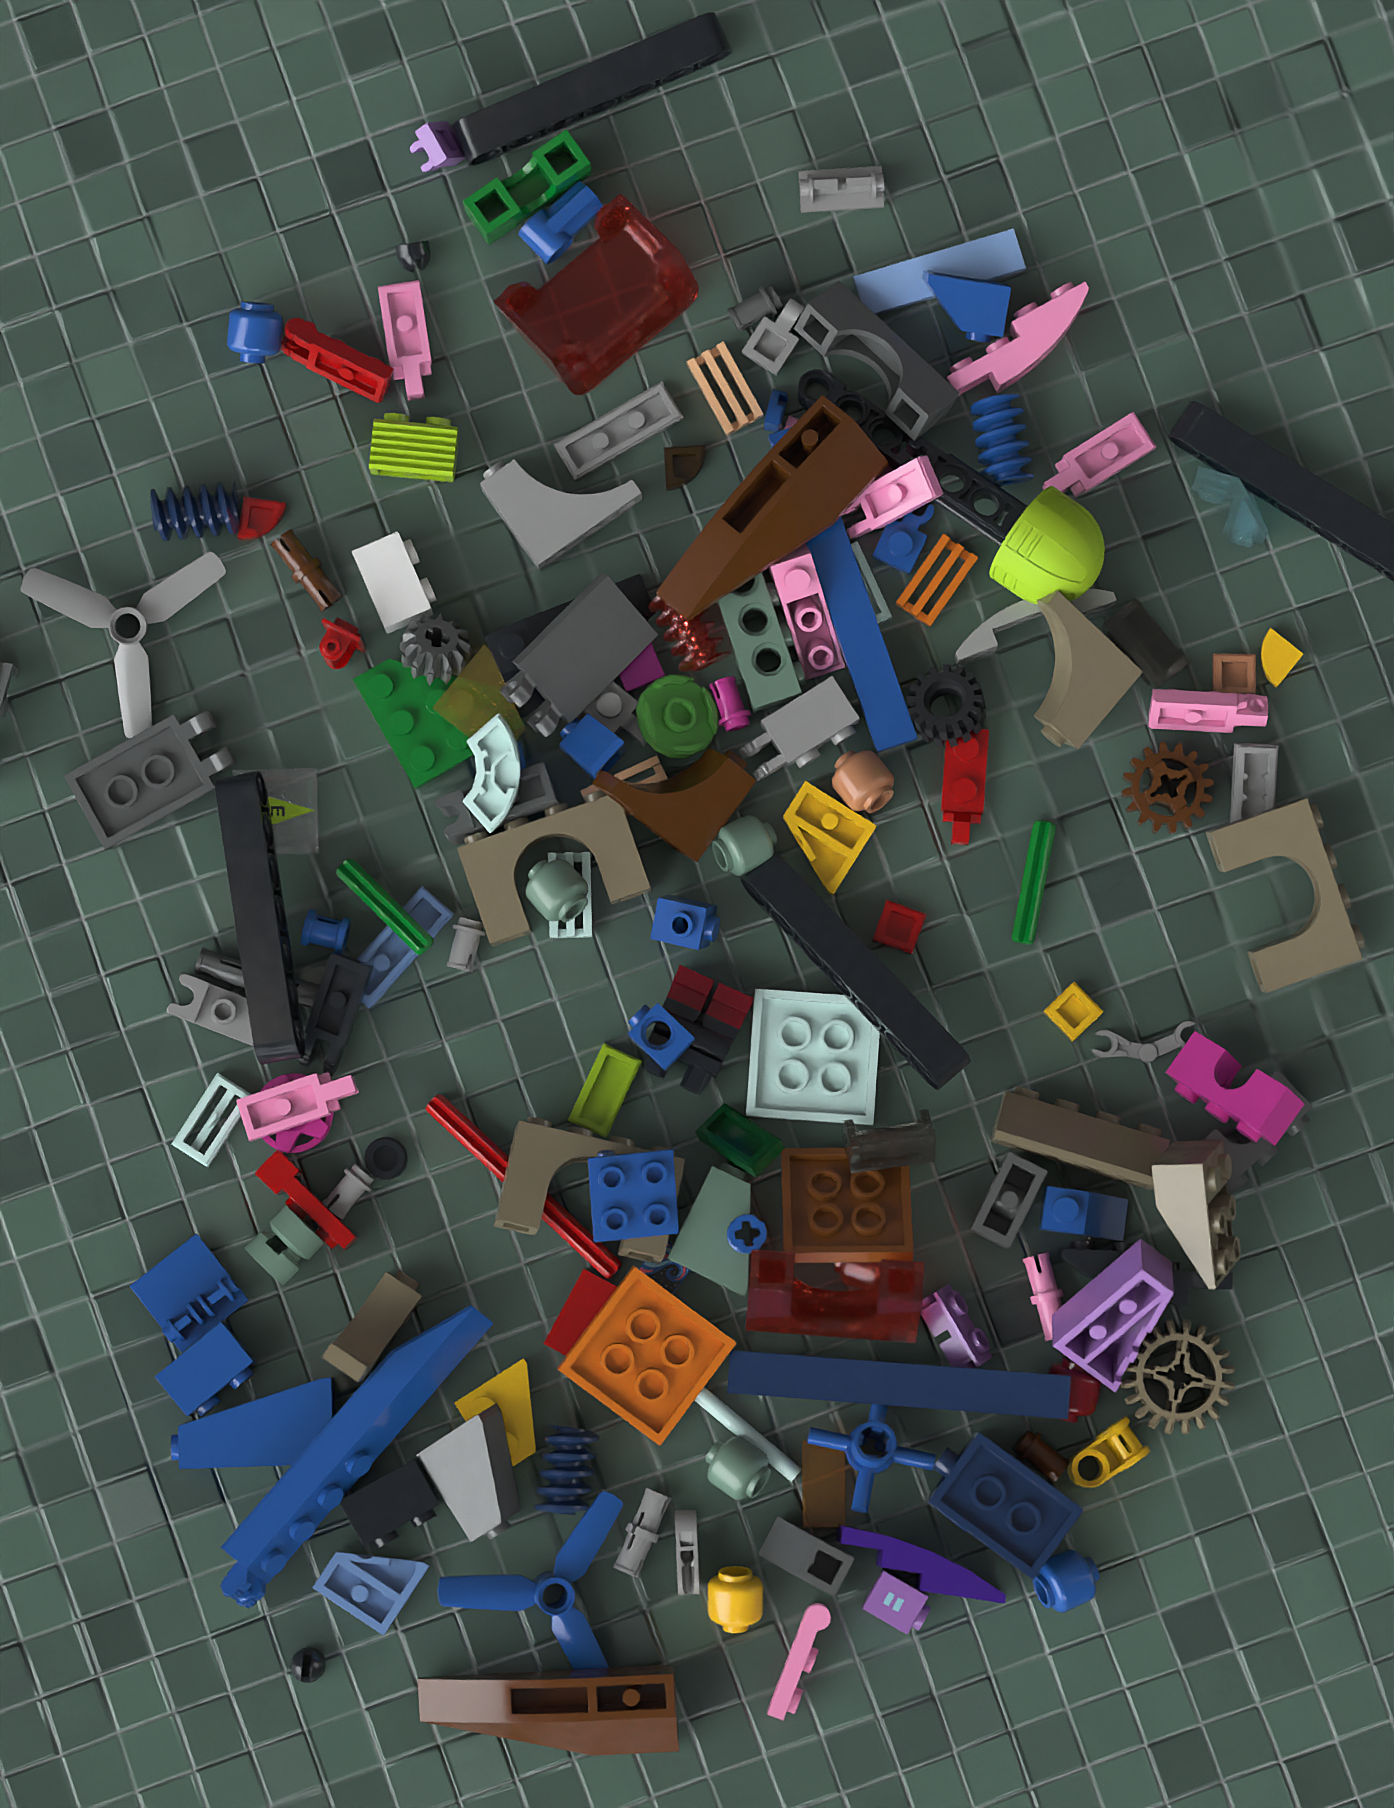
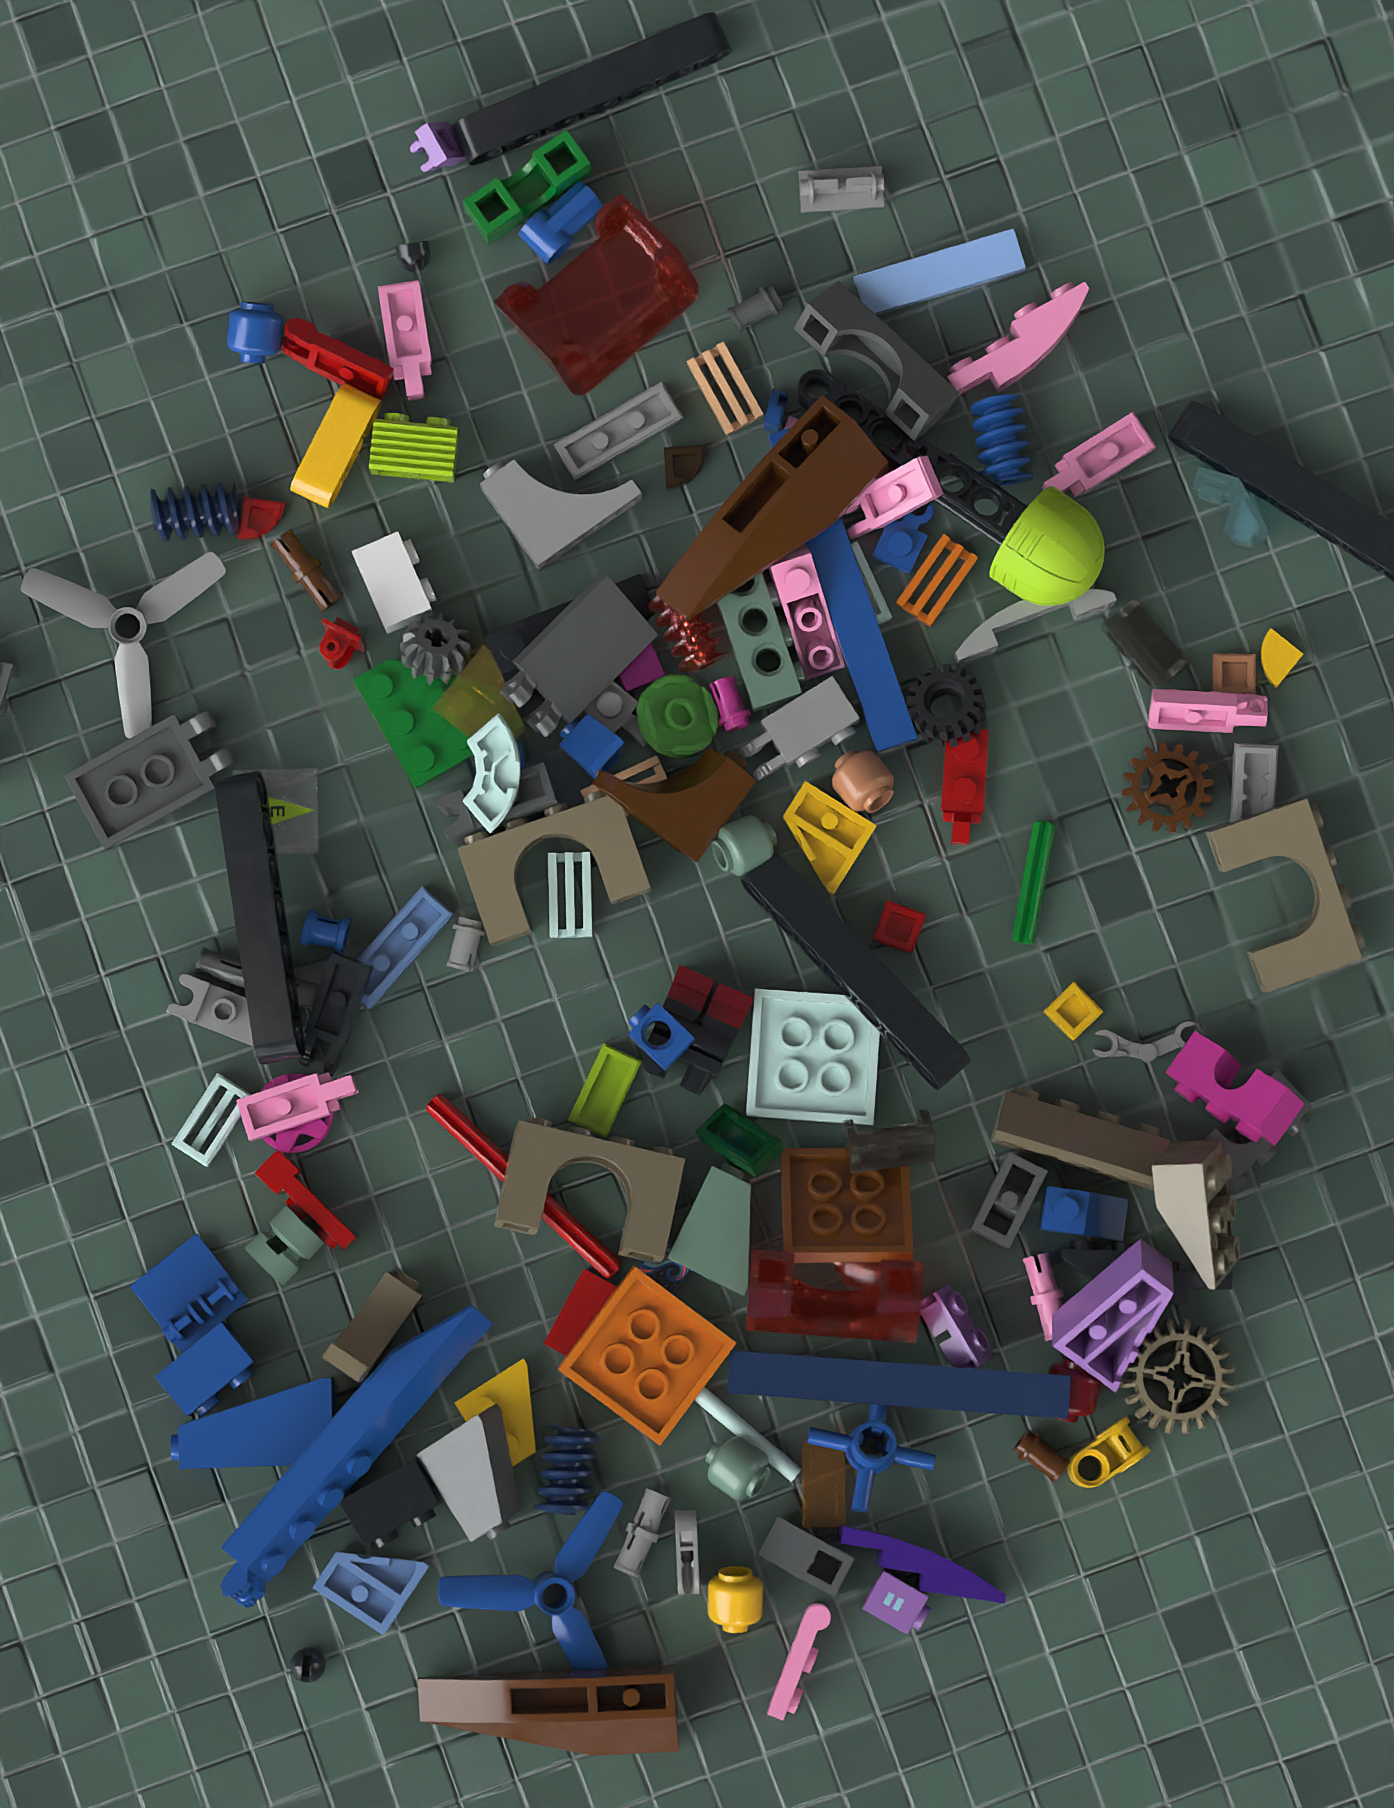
light grey pin [322,1163,375,1219] -> none
green axle [336,858,434,955] -> none
black tile [364,1137,408,1180] -> none
sand green head [526,859,588,922] -> none
blue hinge [588,1149,679,1242] -> none
blue brick [650,894,720,950] -> none
blue bush [727,1214,767,1254] -> none
light grey plate [742,298,805,376] -> none
blue slope [922,270,1011,342] -> none
dark blue torso [925,1431,1084,1579] -> none
blue head [1033,1549,1100,1613] -> none
dark tan arch [1034,590,1143,749] -> none
none -> yellow beam [290,382,382,509]

